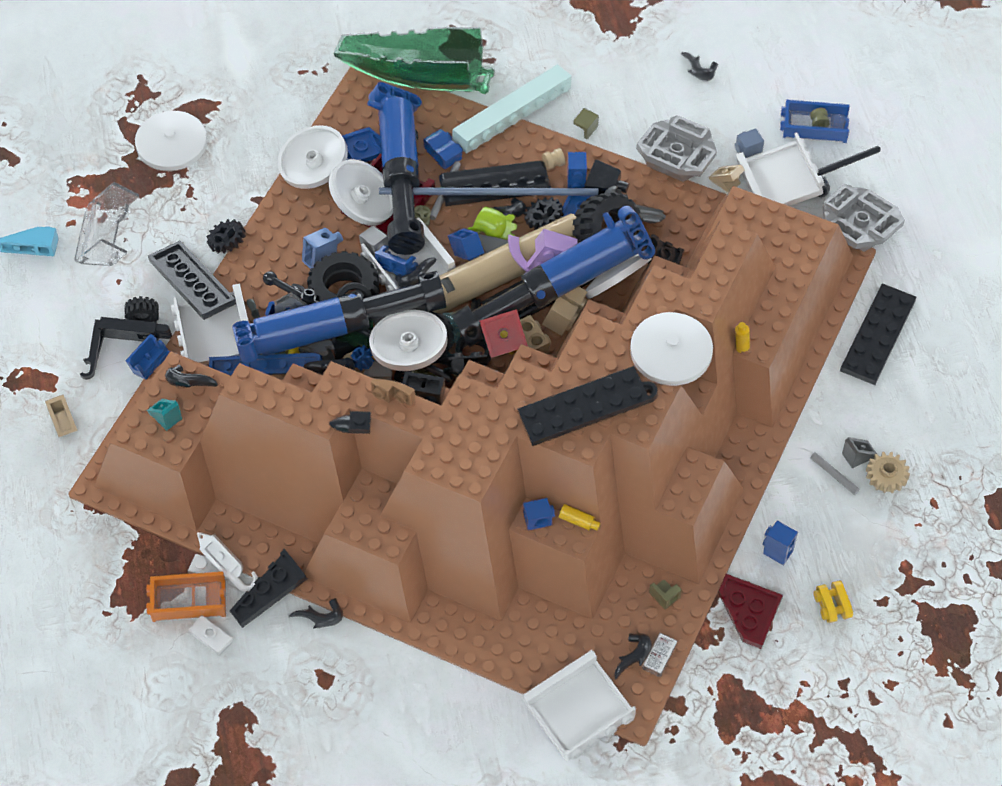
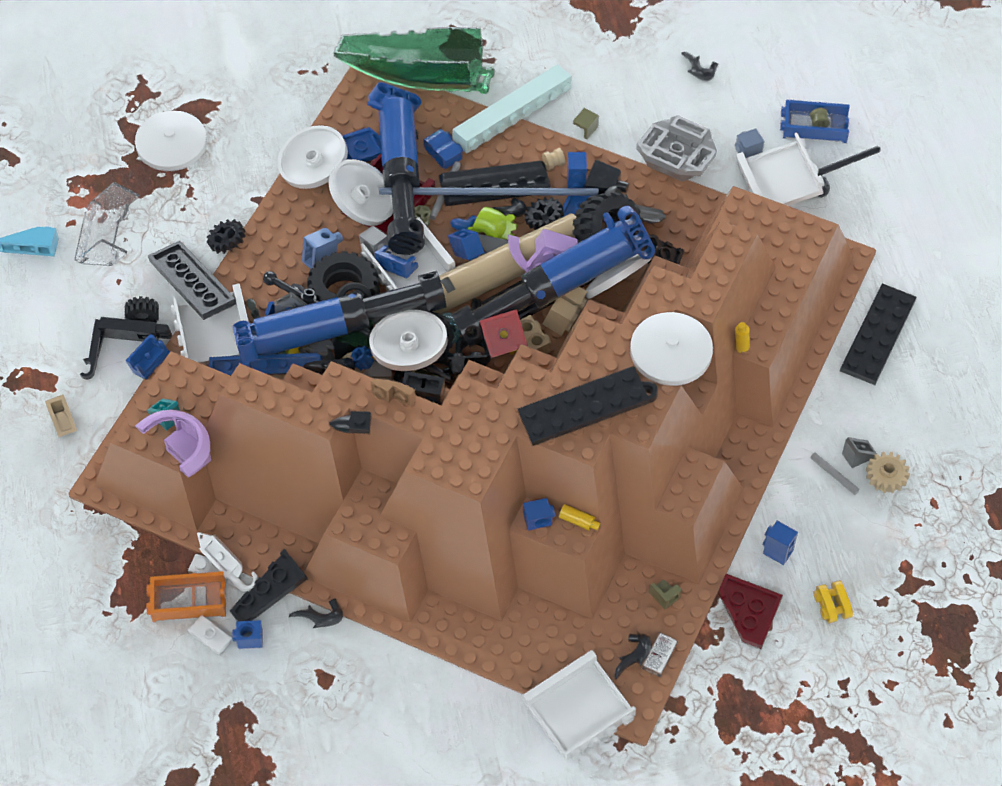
black piece [165,365,218,388] -> none
black piece [395,257,437,288] -> none
tan slope [708,165,745,192] -> none
light grey piece [822,184,905,252] -> none
none -> lavender piece [135,410,212,478]
none -> blue brick [232,620,263,649]
none -> blue arm [450,215,477,230]

